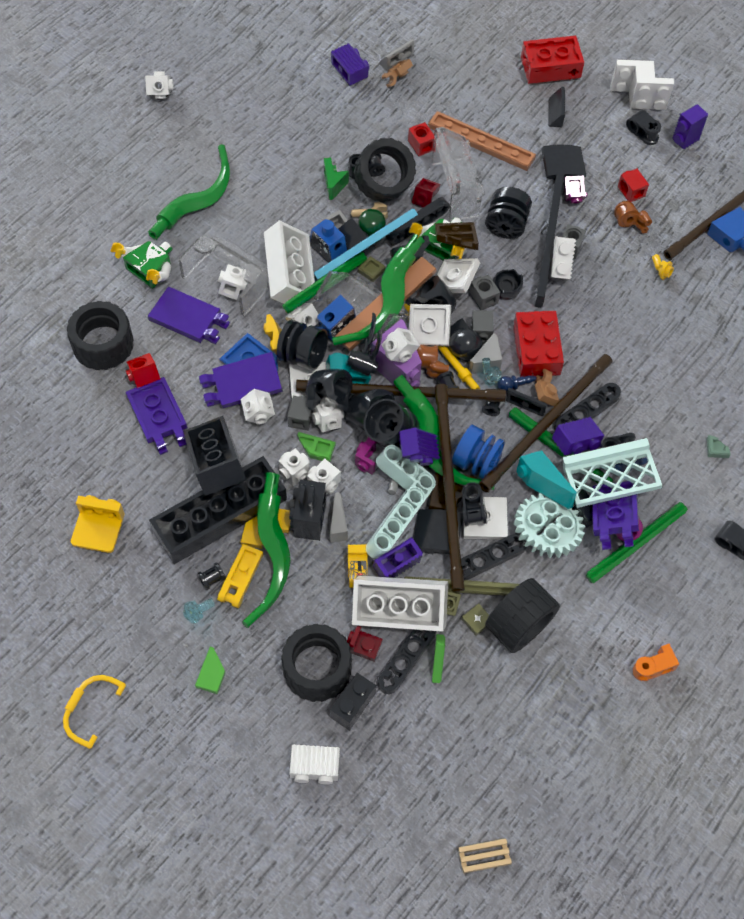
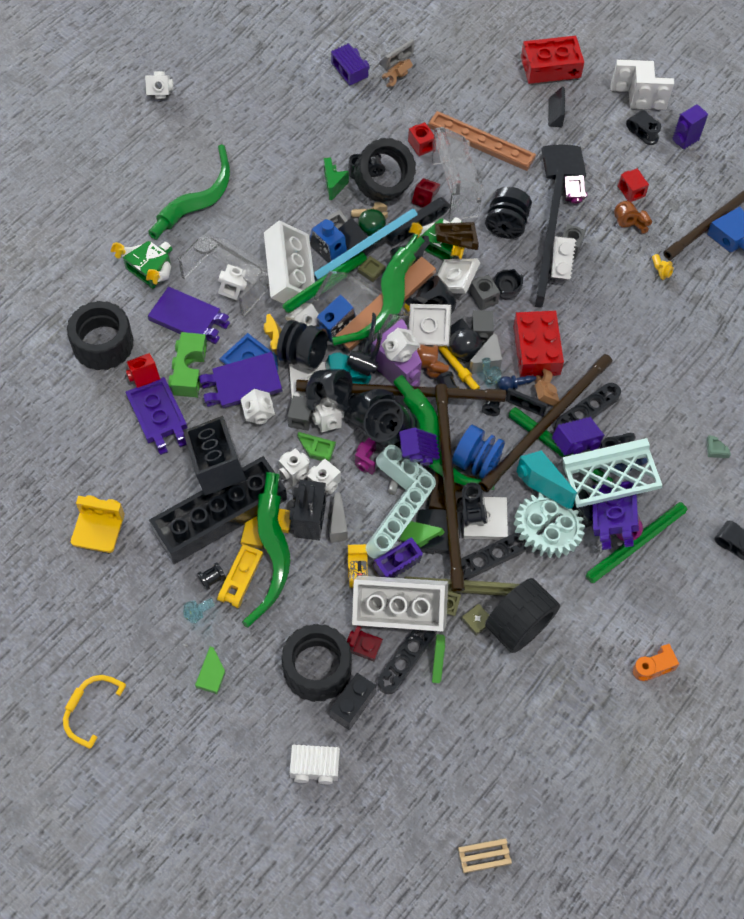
none -> bright green arch [169,332,207,398]
none -> bright green tile [399,521,445,547]

